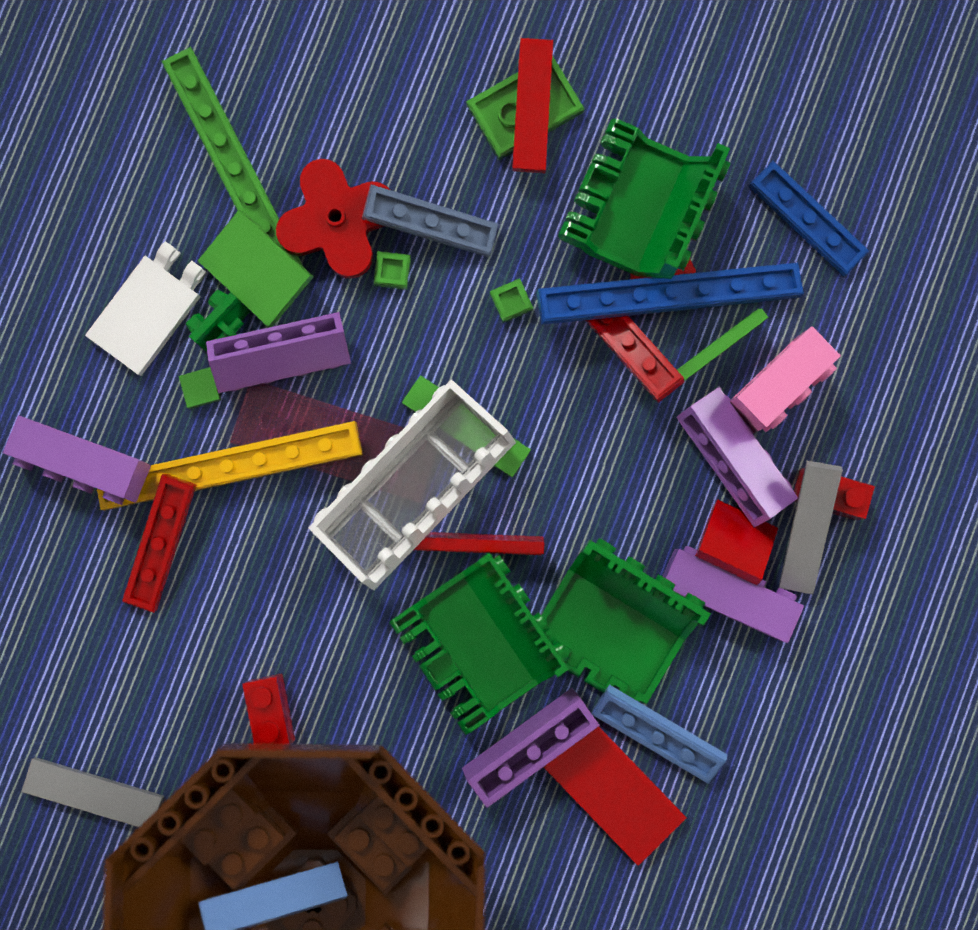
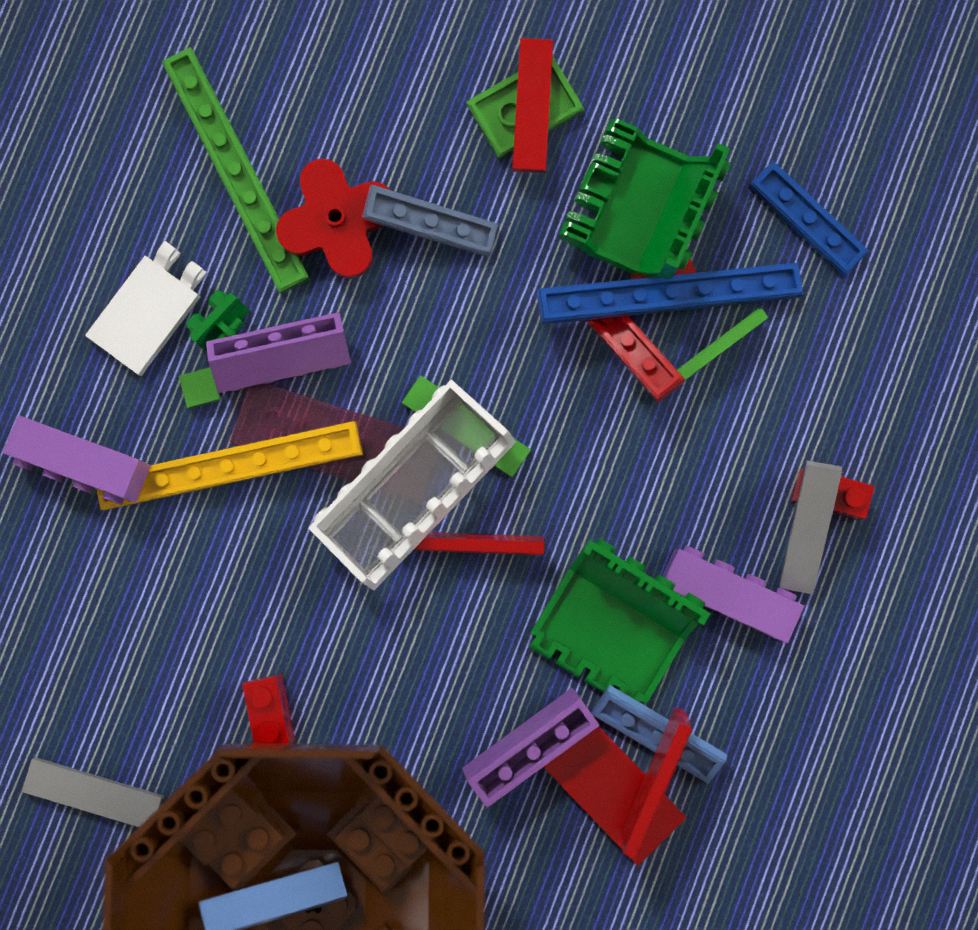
red tile [122,474,197,613] -> none
bright green tile [198,210,314,327] -> none
bright green tile [373,251,411,290] -> none
green hinge [389,553,570,735] -> none
bright green tile [490,278,533,323] -> none
medium lavender brick [676,387,798,527] -> none
red tile [695,499,778,585] -> none
bright pink brick [730,326,841,433] -> none
none -> red tile [621,707,692,859]

